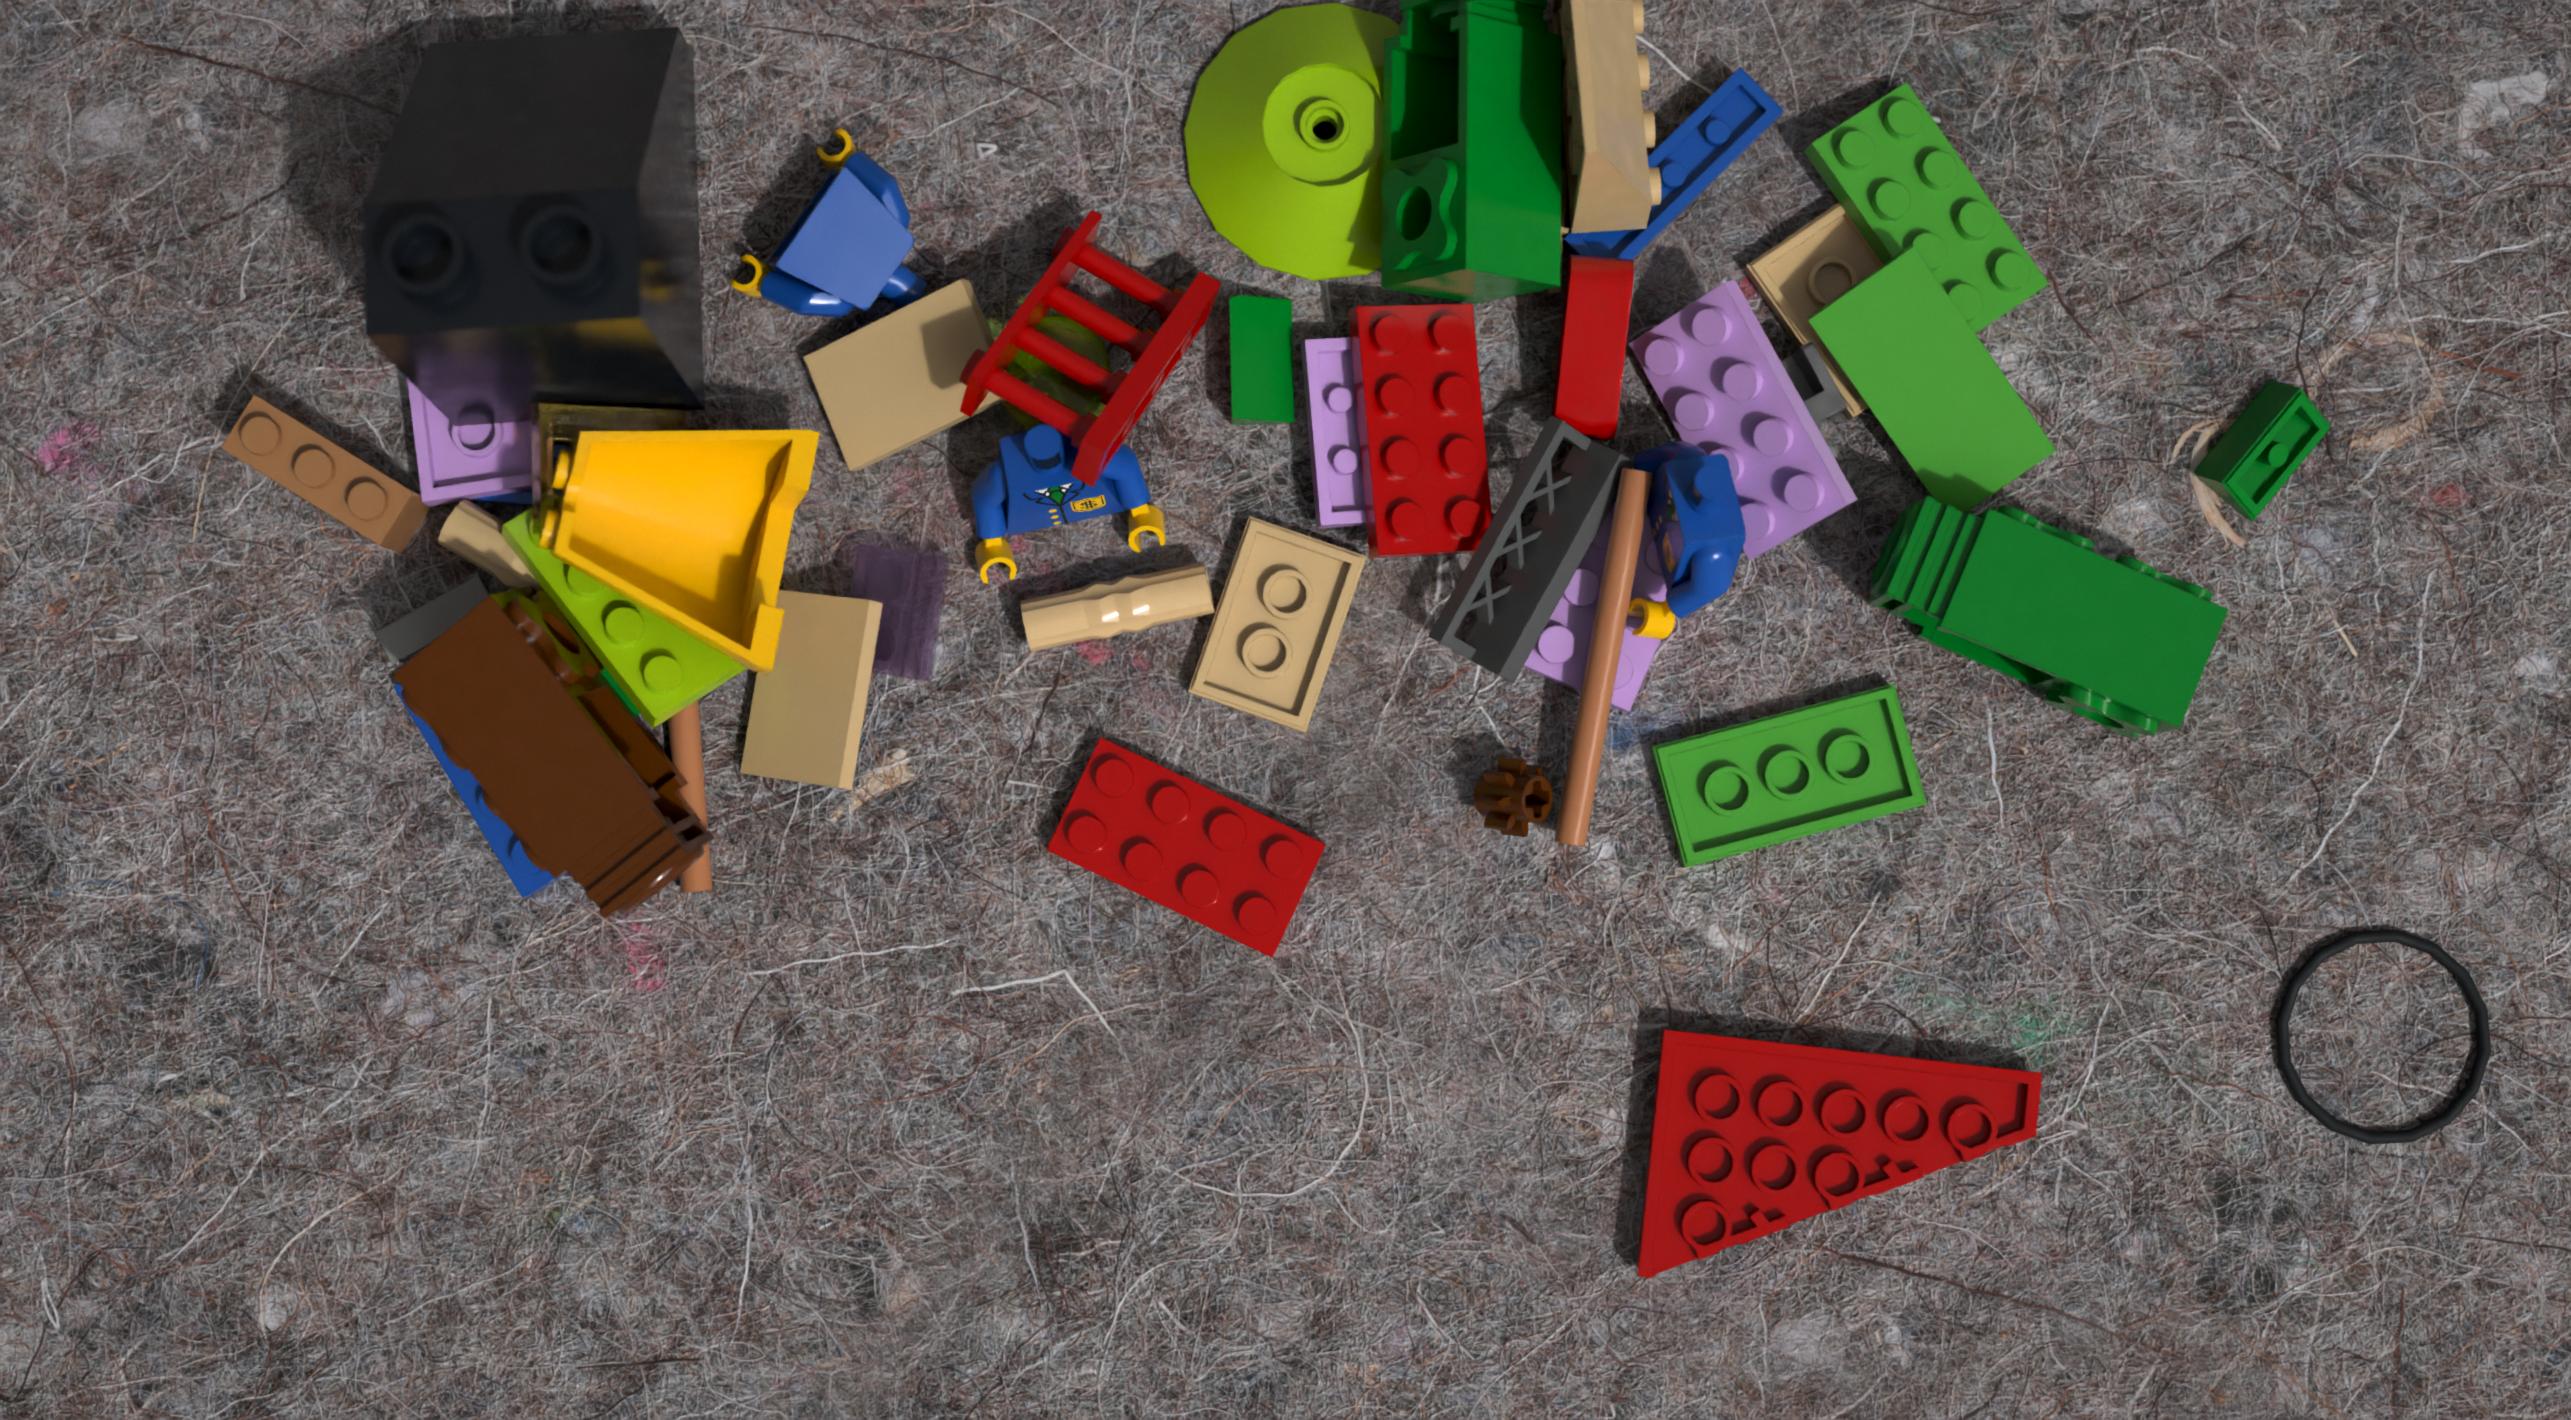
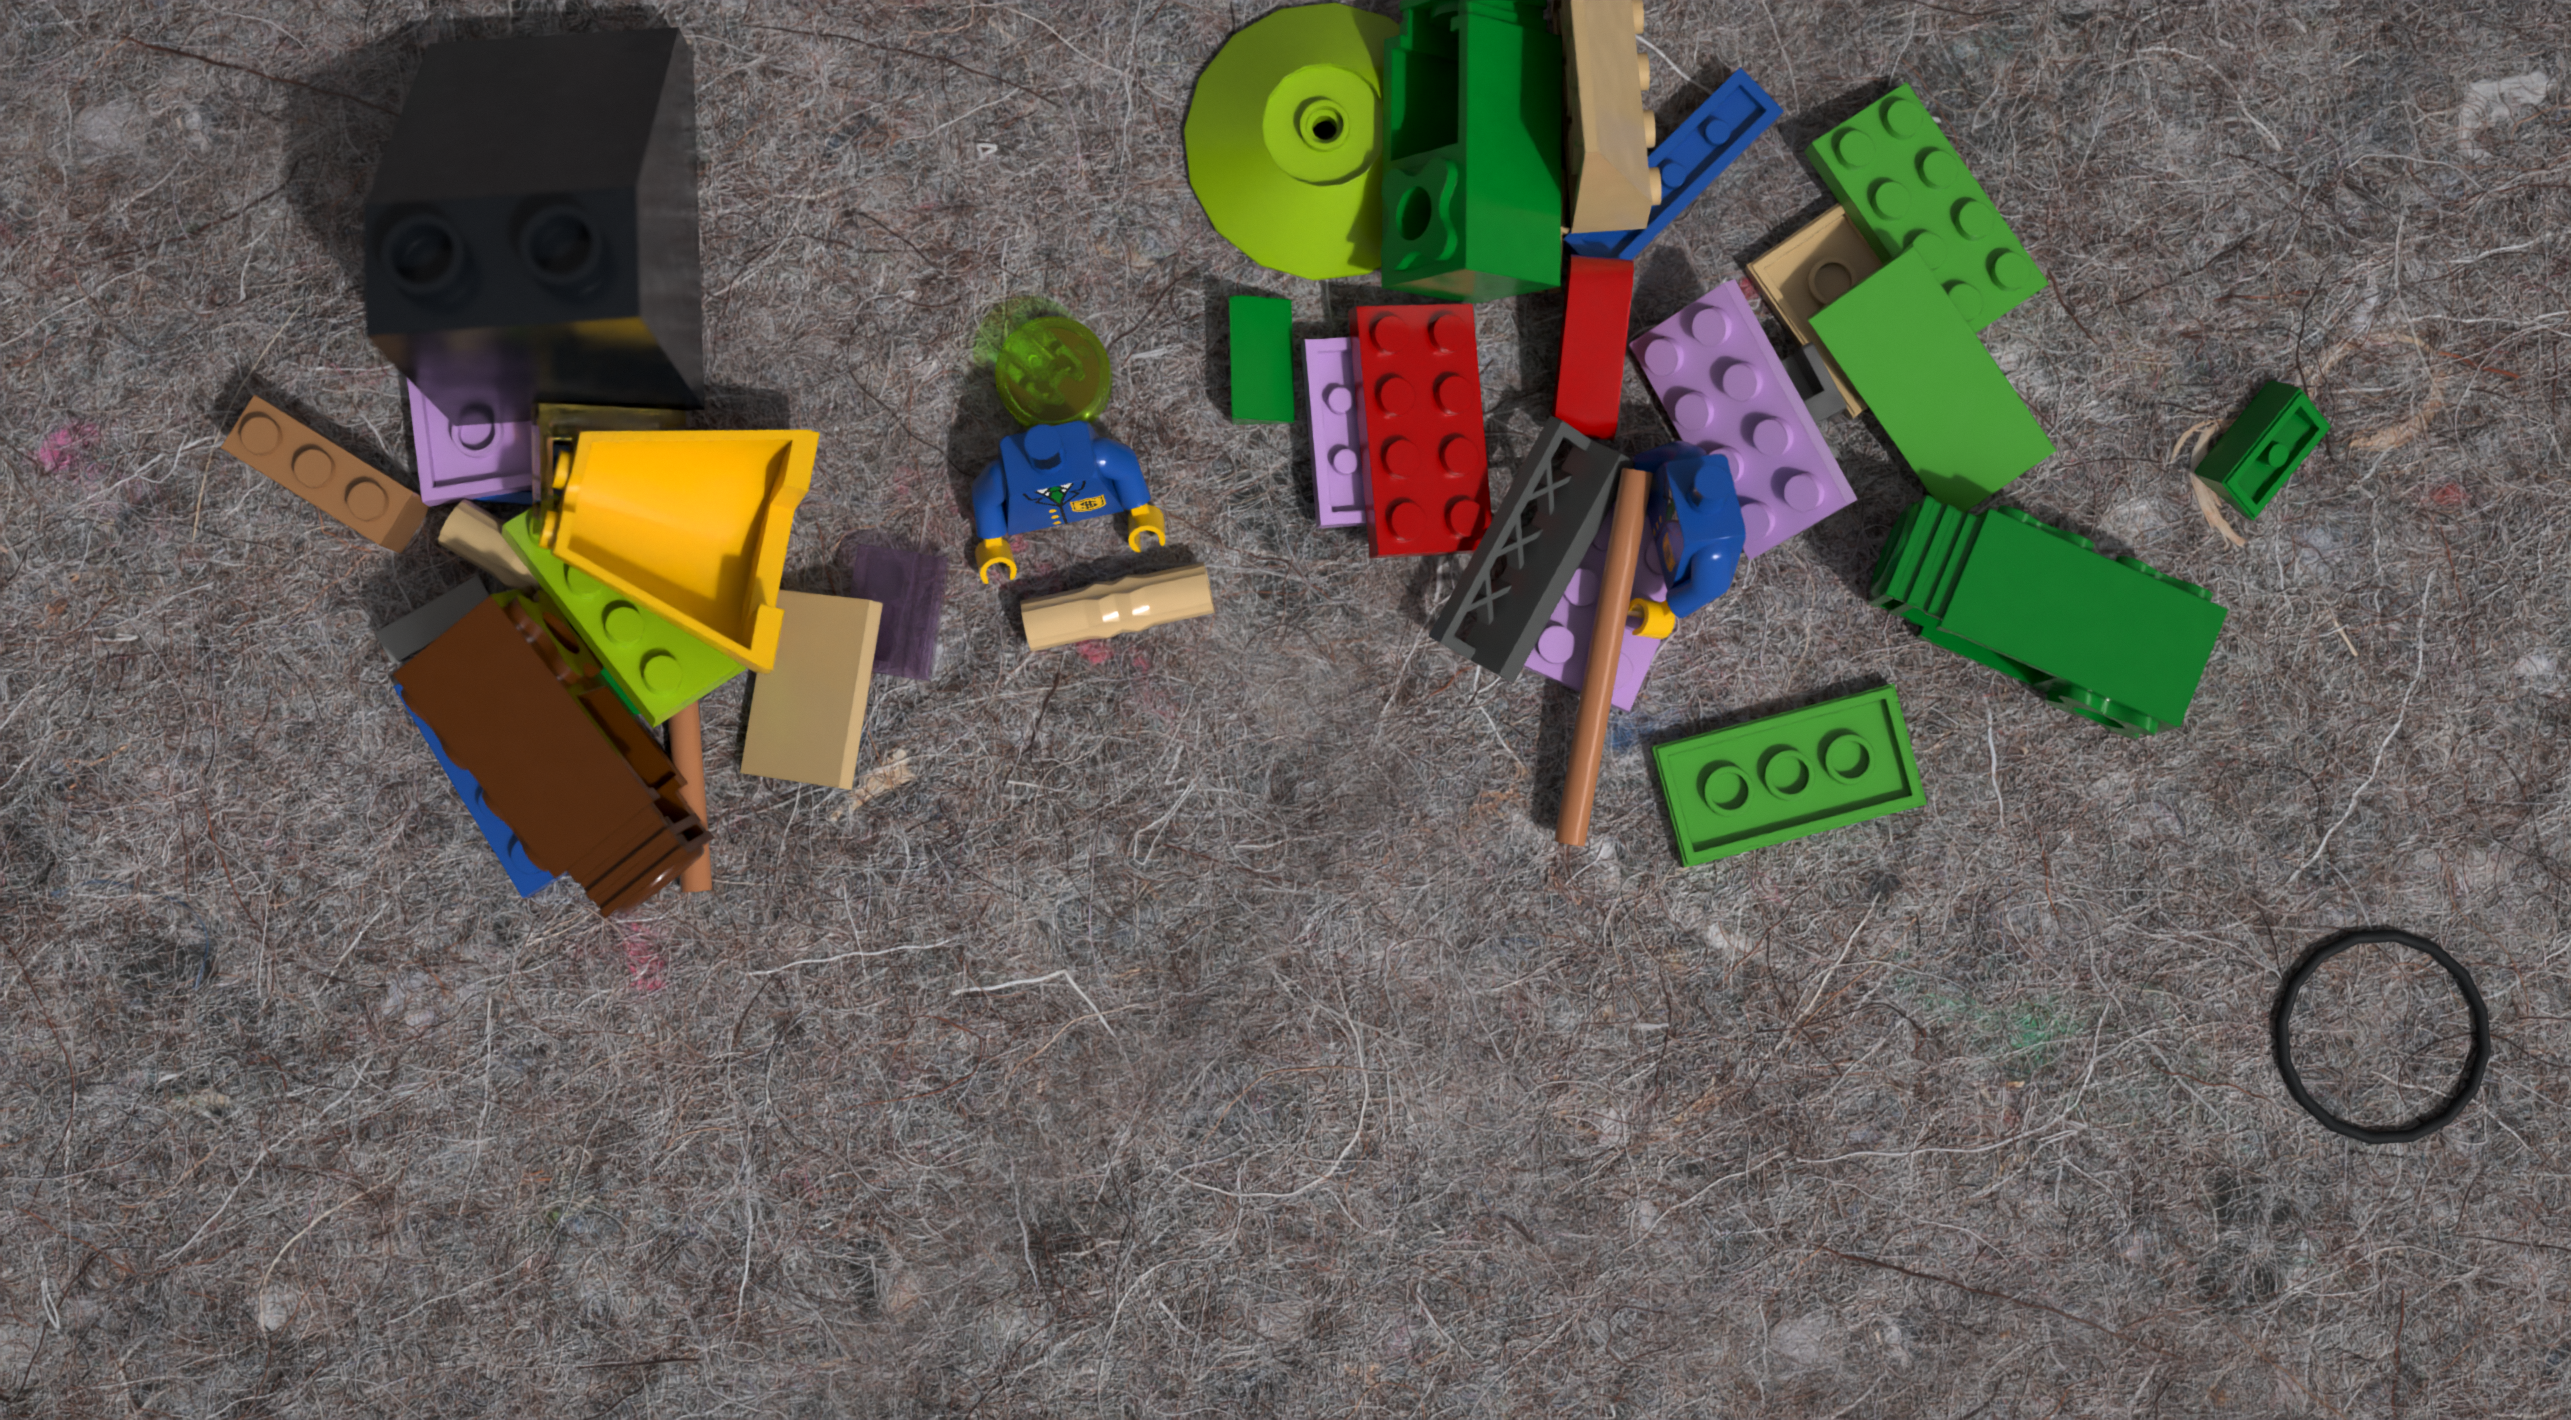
blue torso [730,129,927,318] -> none
tan tile [804,279,1007,471] -> none
red fence [959,210,1222,487] -> none
red plate [1046,737,1326,958] -> none
tan tile [1188,516,1367,734] -> none
reddish brown gear [1474,757,1553,837] -> none
red wing [1635,1028,2042,1278] -> none

